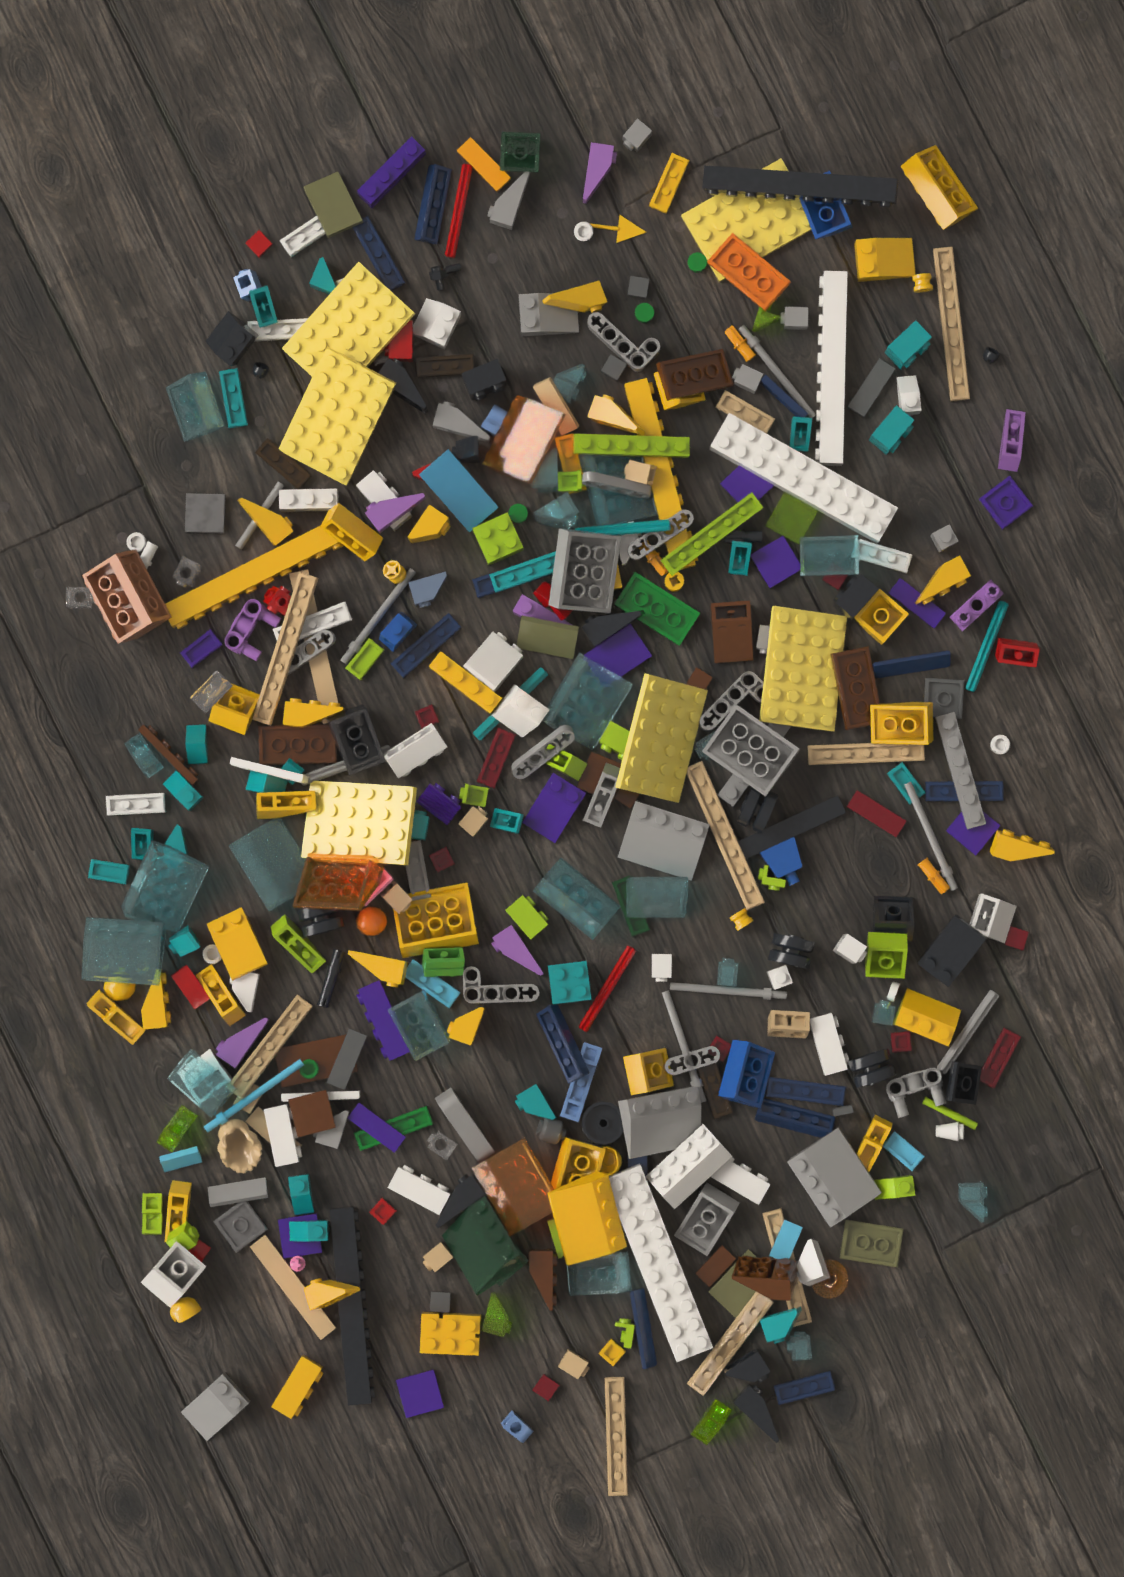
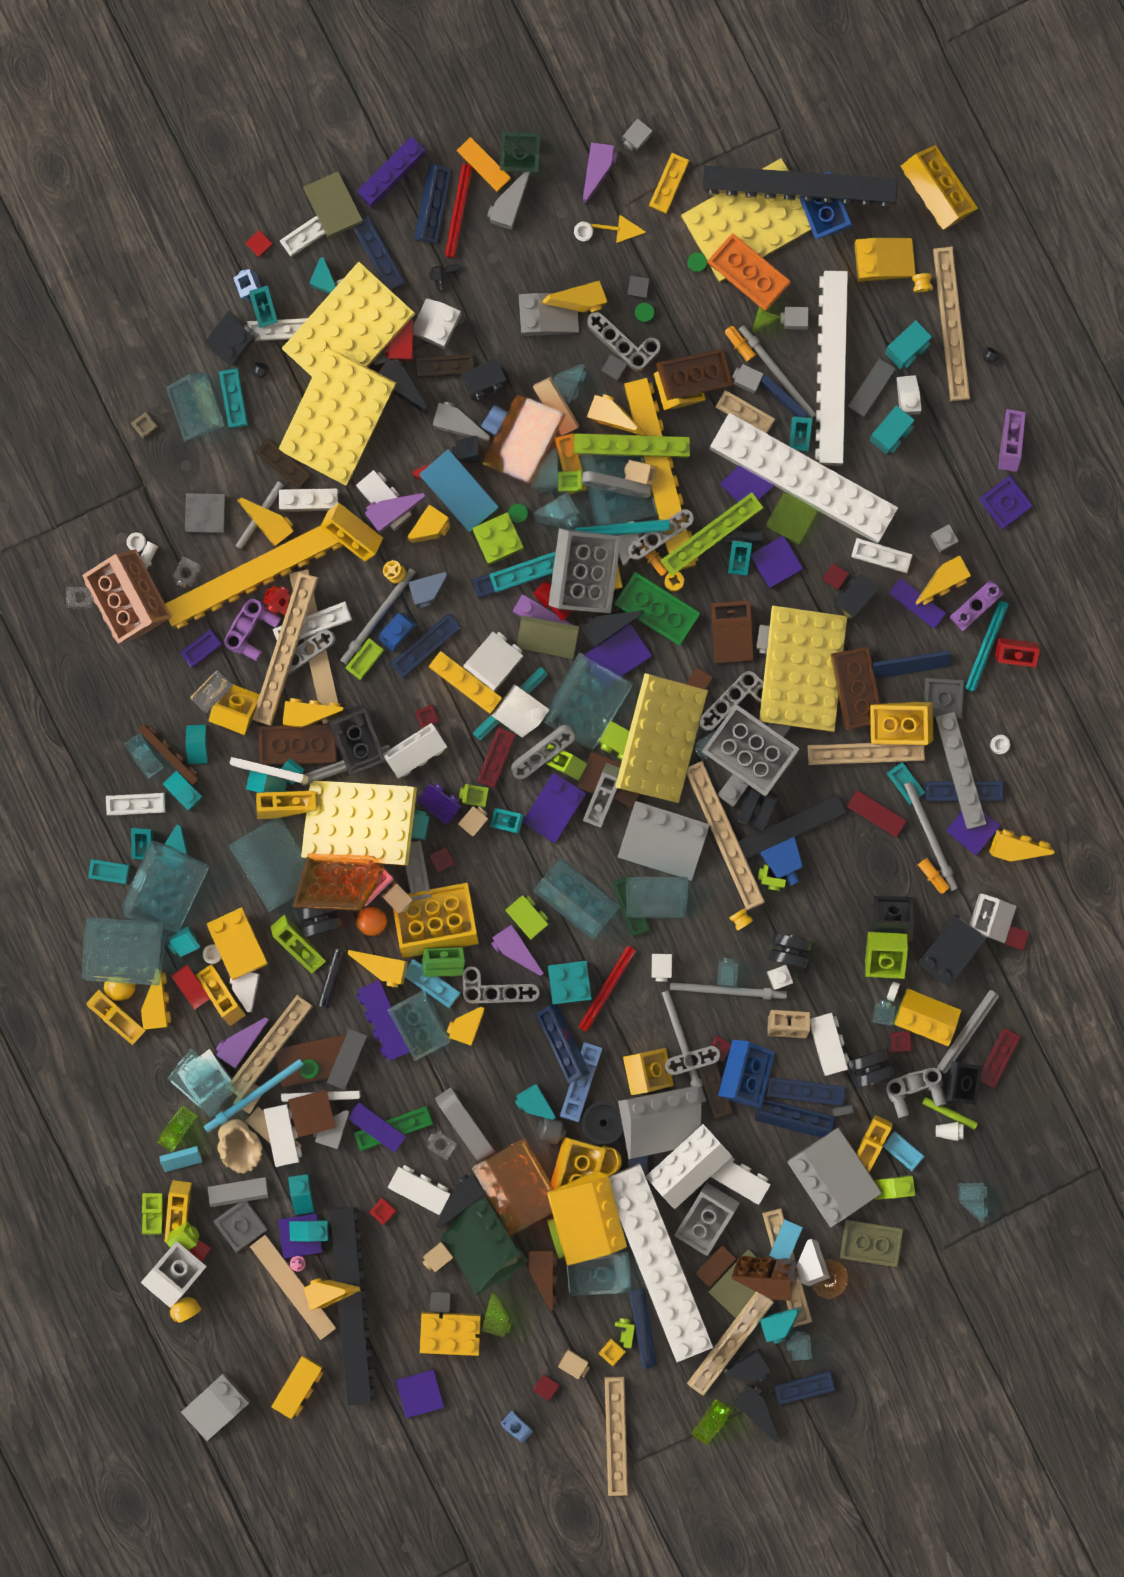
clear light blue slope [800,535,860,576] -> none
white brick [833,934,867,964] -> none
yellow slope [854,589,909,645] -> none
none -> dark tan tile [131,412,158,439]

